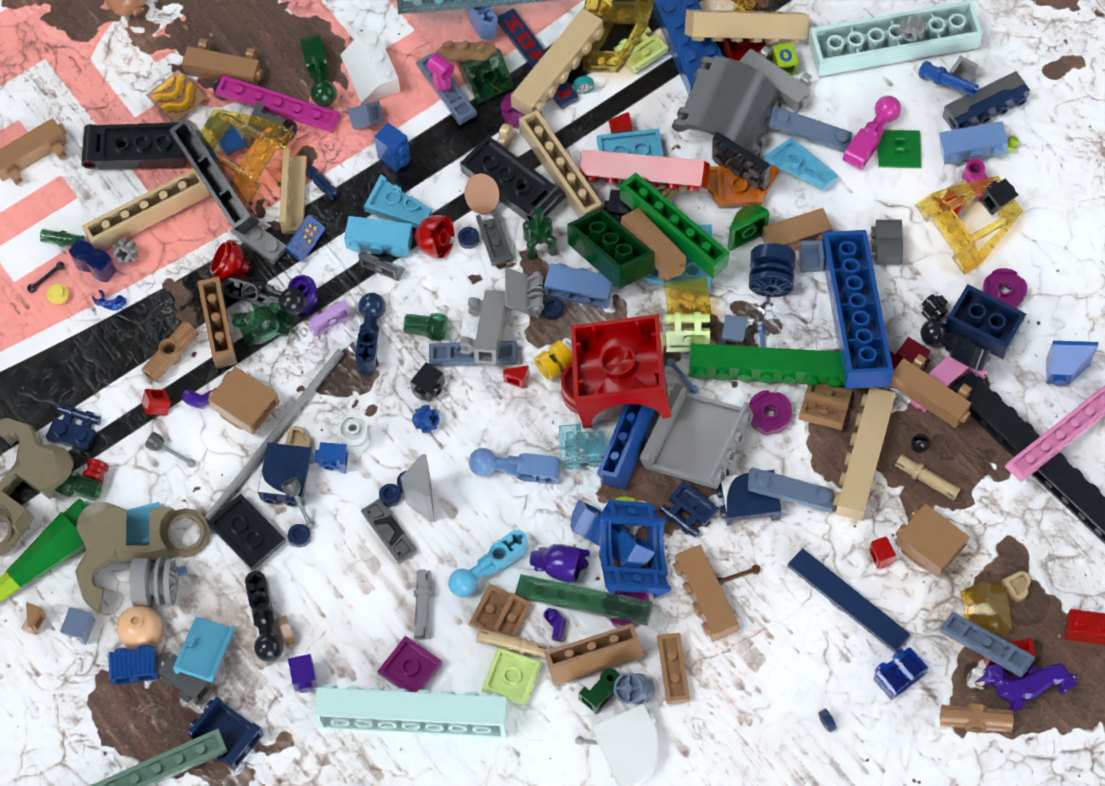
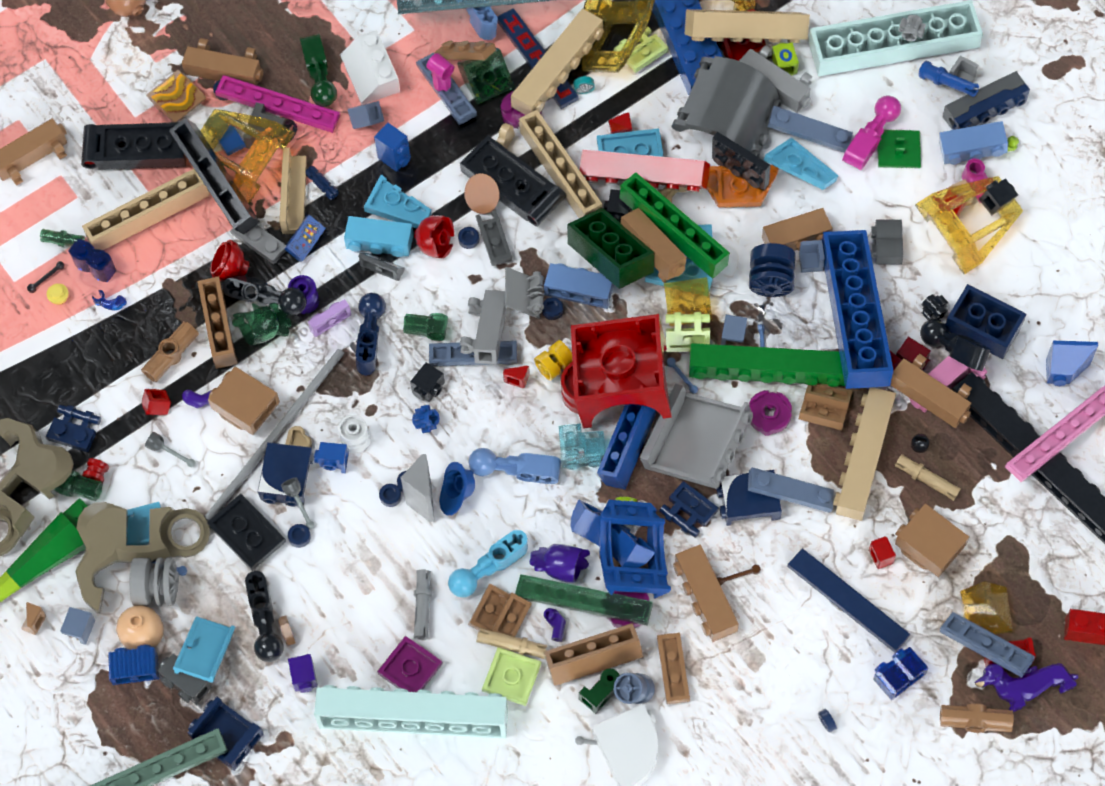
light grey gear [112,237,140,265] -> none
flat silver tile [361,498,417,564] -> none
dark green plant [522,208,557,260] -> none
green slope [728,203,770,251] -> none
magenta plate [982,268,1027,309] -> none
tan tile [1001,571,1031,602] -> none
none -> blue piece [439,462,475,516]

